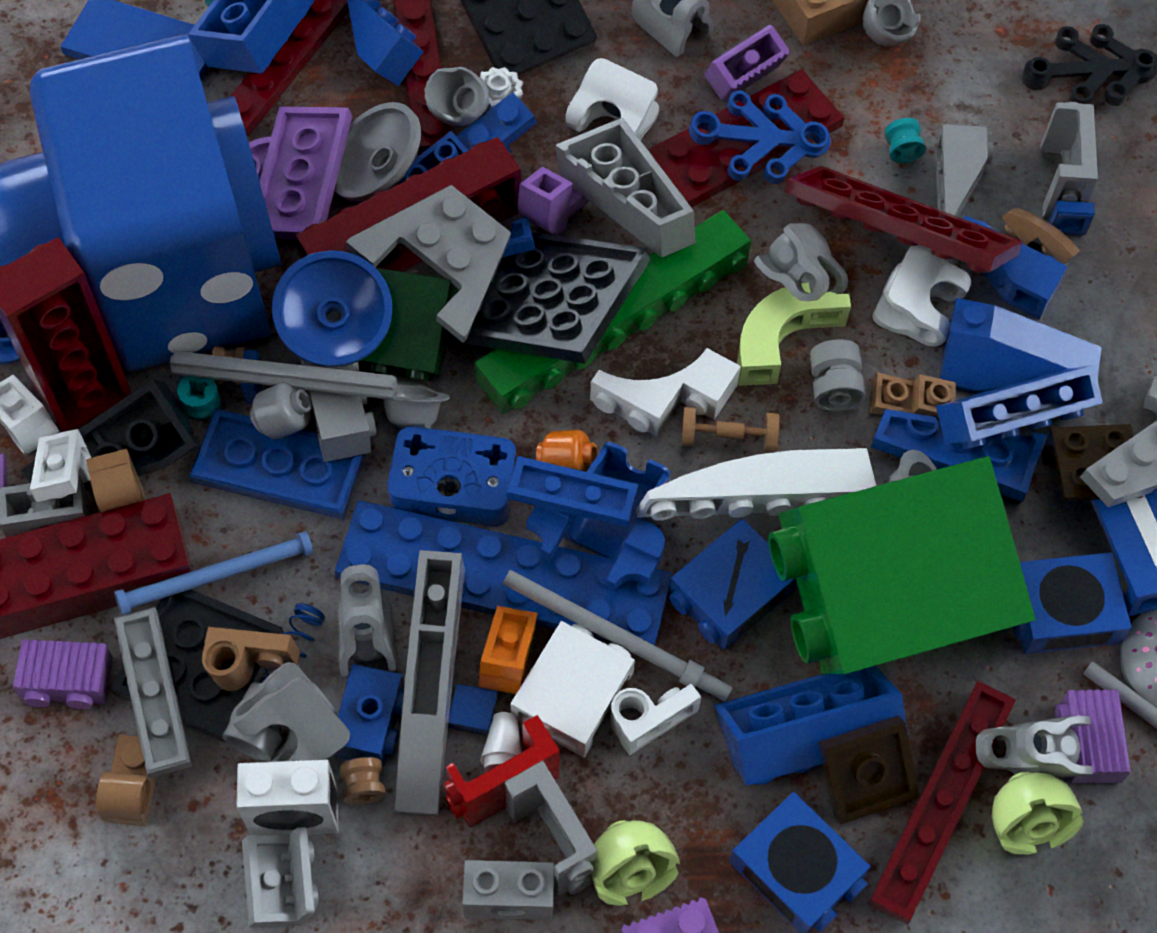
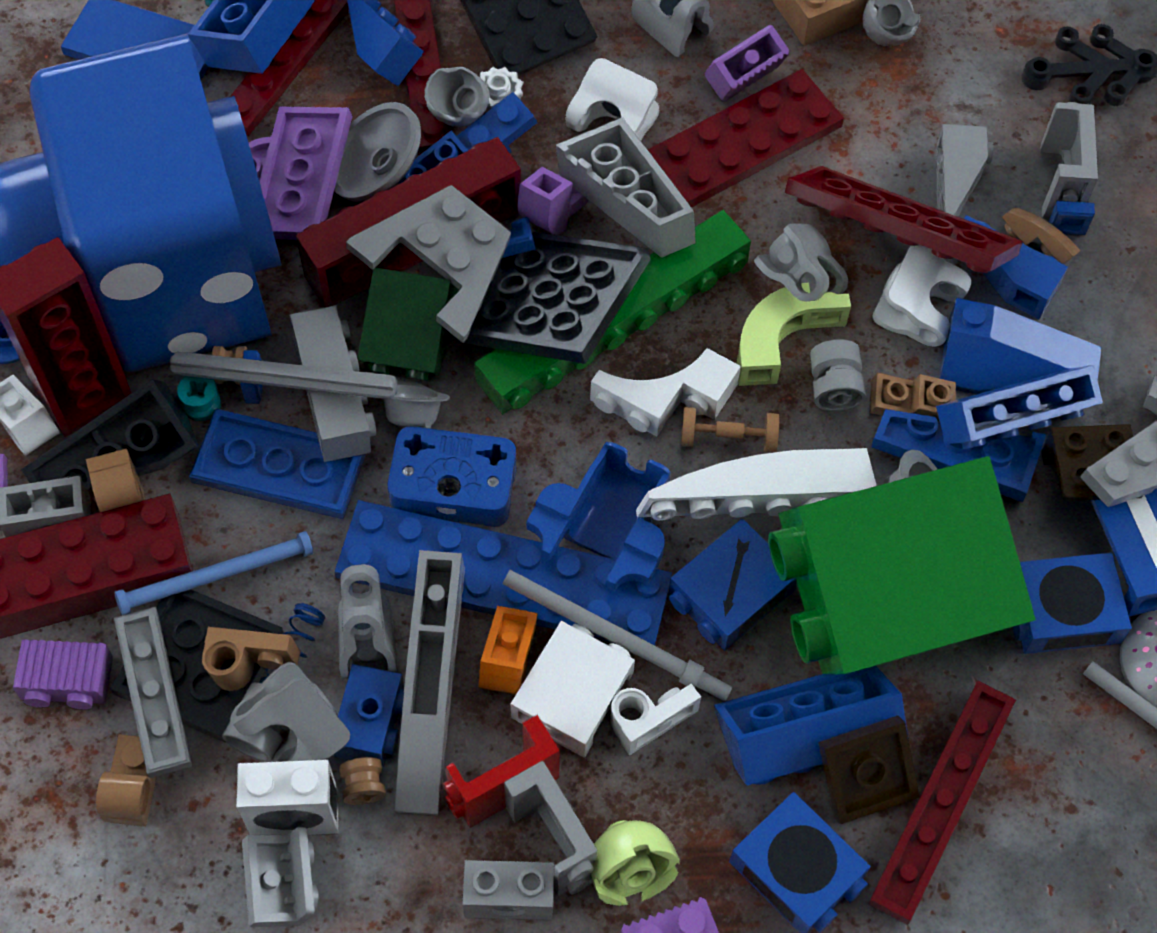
white plate [30,429,91,502] -> none
light grey head [250,382,312,439] -> none
blue dish [272,250,392,367] -> none
blue tile [448,683,498,735] -> none
white cone [480,712,522,773] -> none
blue plate [507,456,638,528] -> none
orange head [536,429,598,472] -> none
blue plant [689,90,831,184] -> none
teal wheel [884,118,926,163] -> none
light grey piece [976,715,1093,778] -> none
yellowish green cylinder [991,772,1084,855] -> none
medium lavender brick [1055,689,1130,783] -> none

